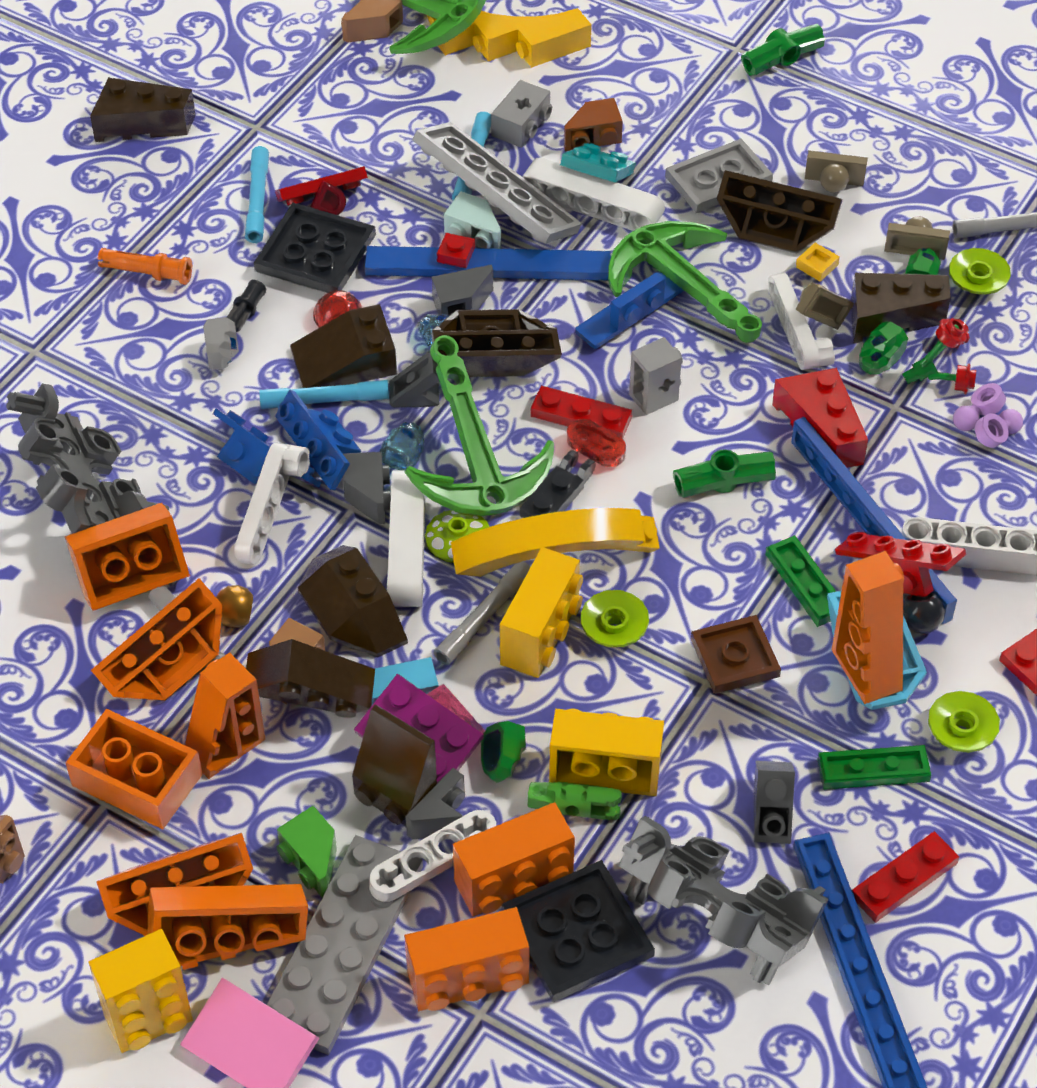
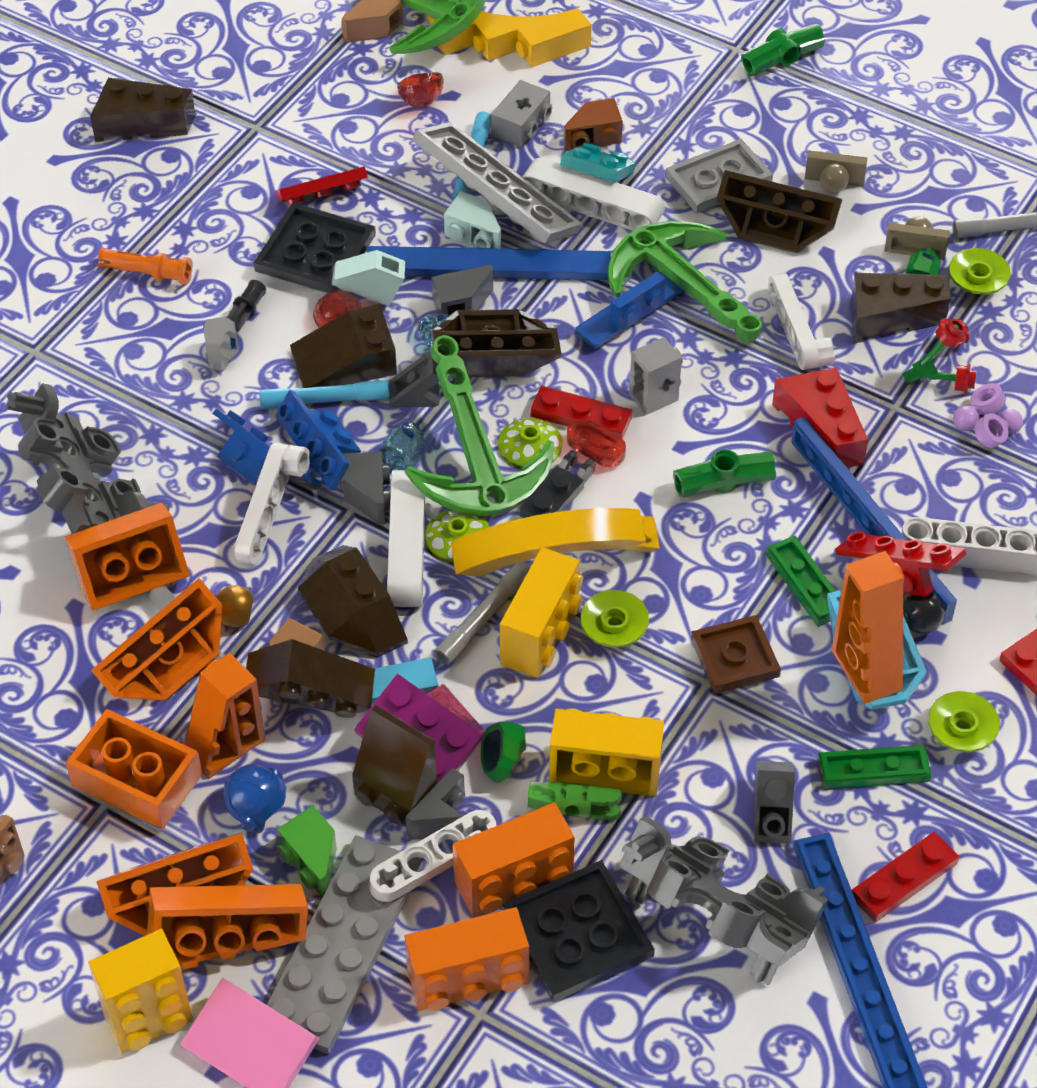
medium azure piece [245,146,269,243] -> none
dark red tile [310,181,346,215] -> none
red plate [437,233,475,268] -> none
yellow plate [796,242,840,282] -> none
dark tan tile [796,282,854,330] -> none
green rock [859,321,908,375] -> none
none -> blue cap [224,765,287,833]
none -> light aqua slope [332,250,405,306]
none -> clear red piece [397,72,444,107]
none -> lime dish [498,418,562,468]

